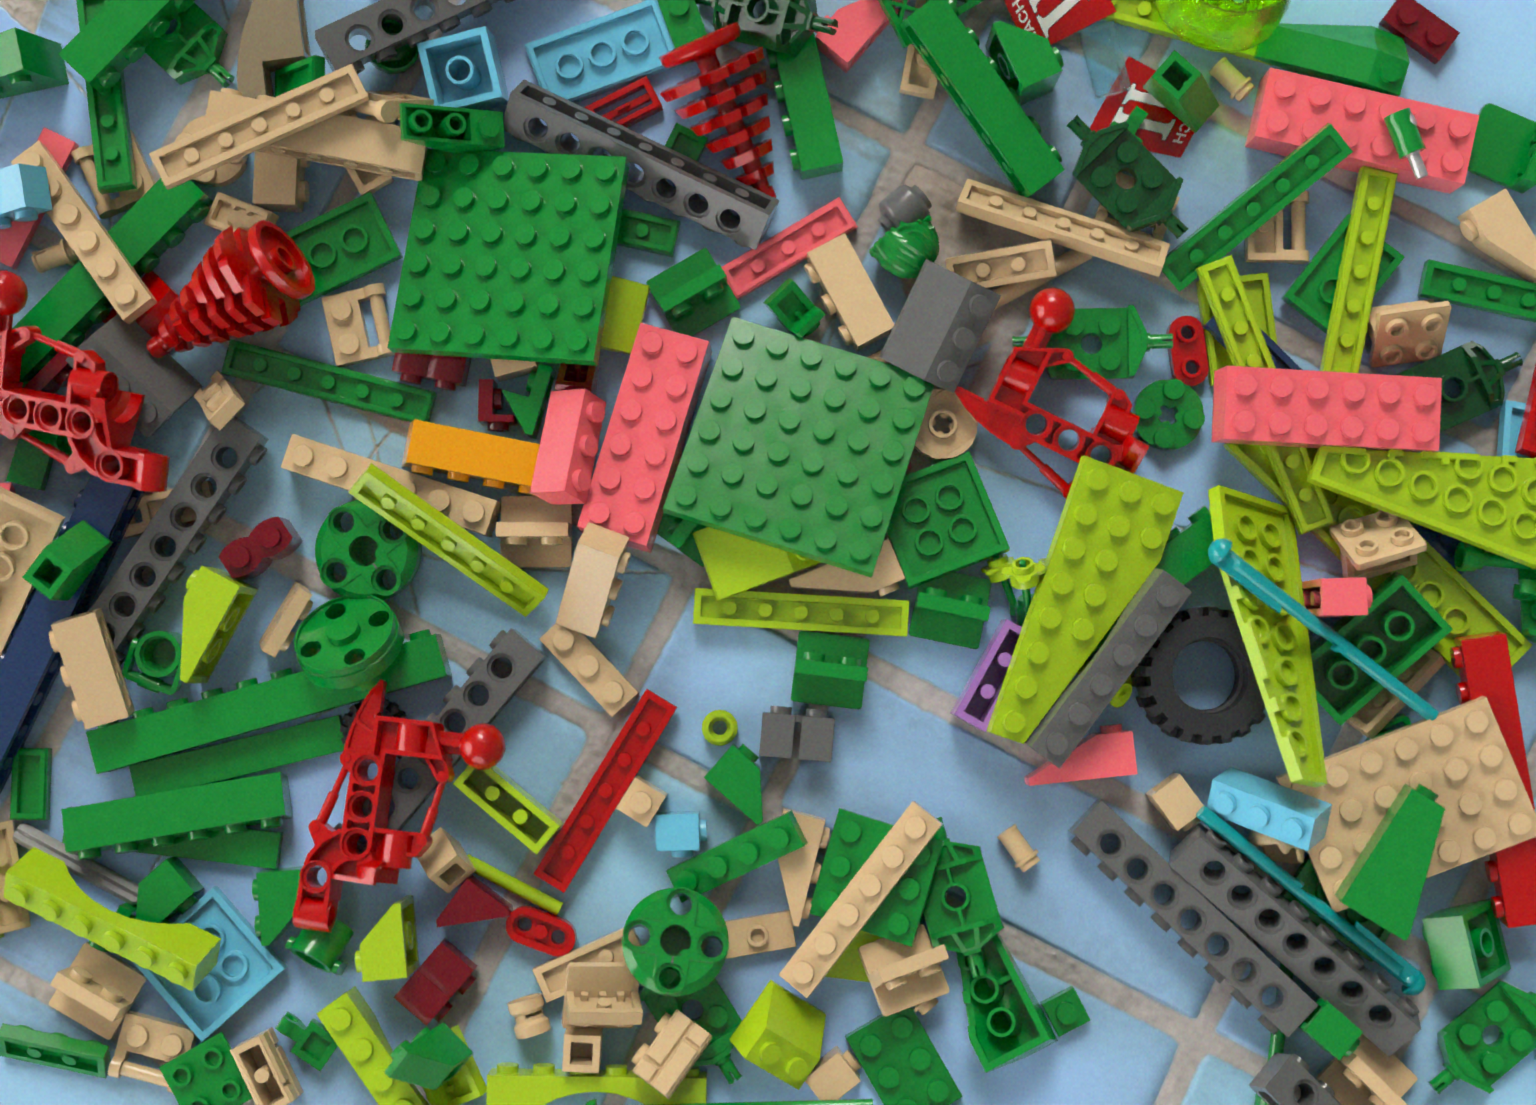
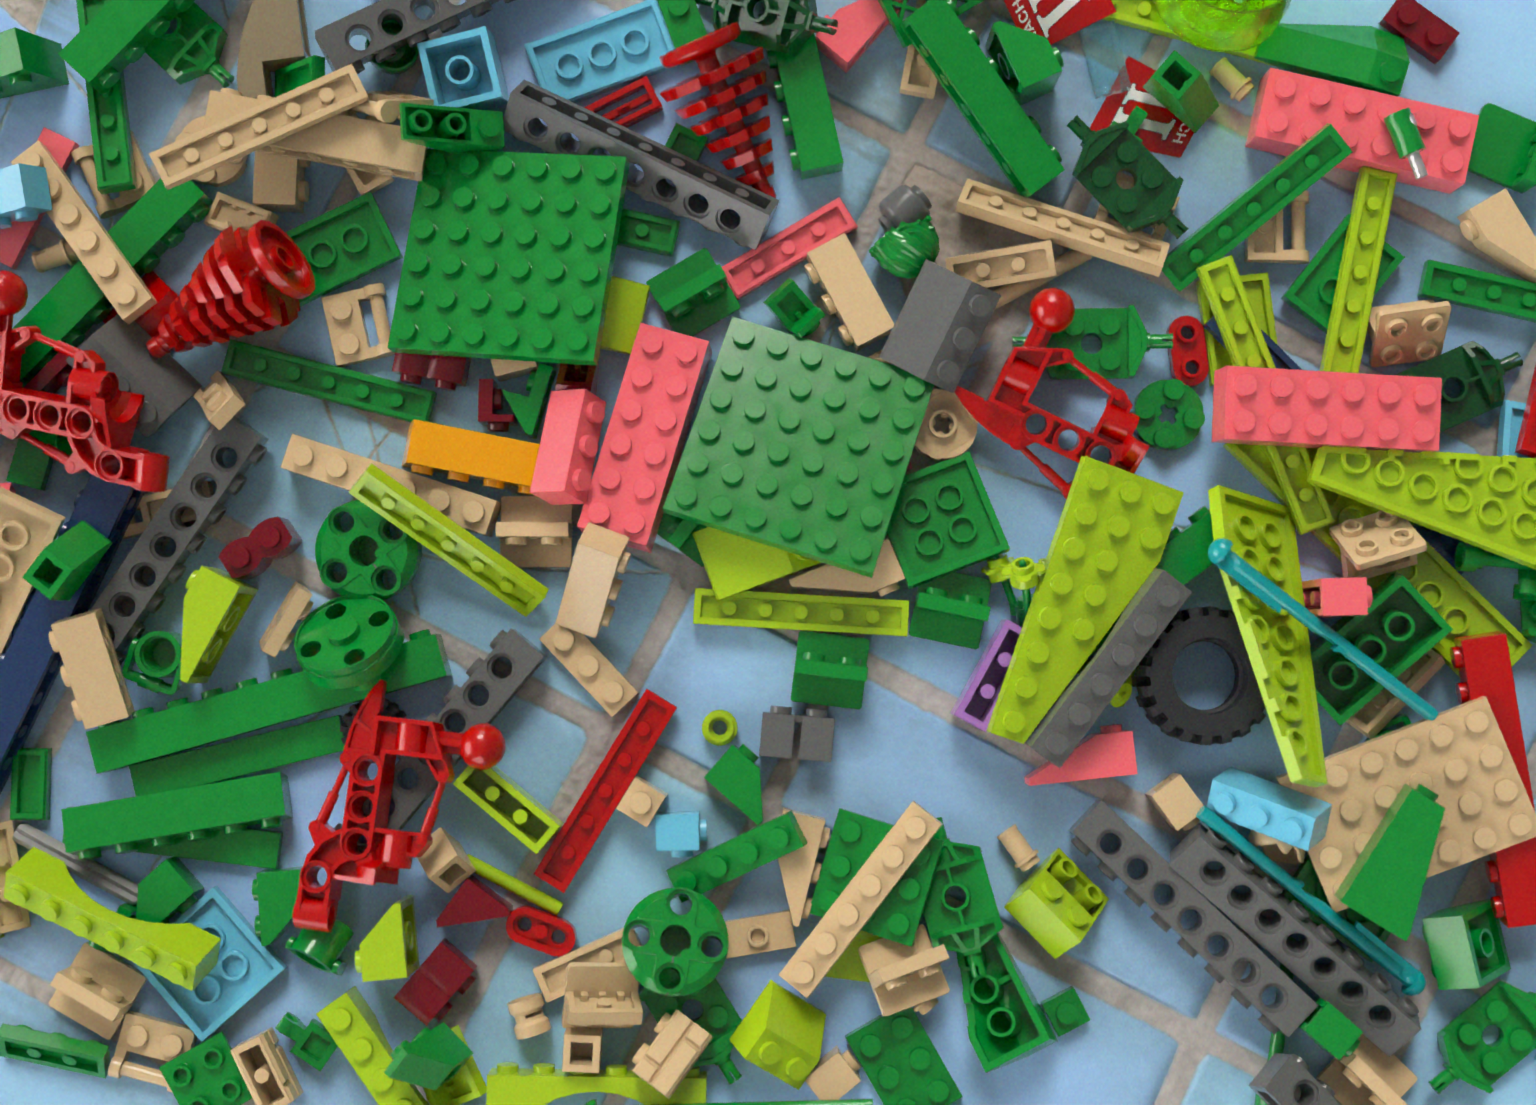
none -> lime slope [1004,848,1109,959]

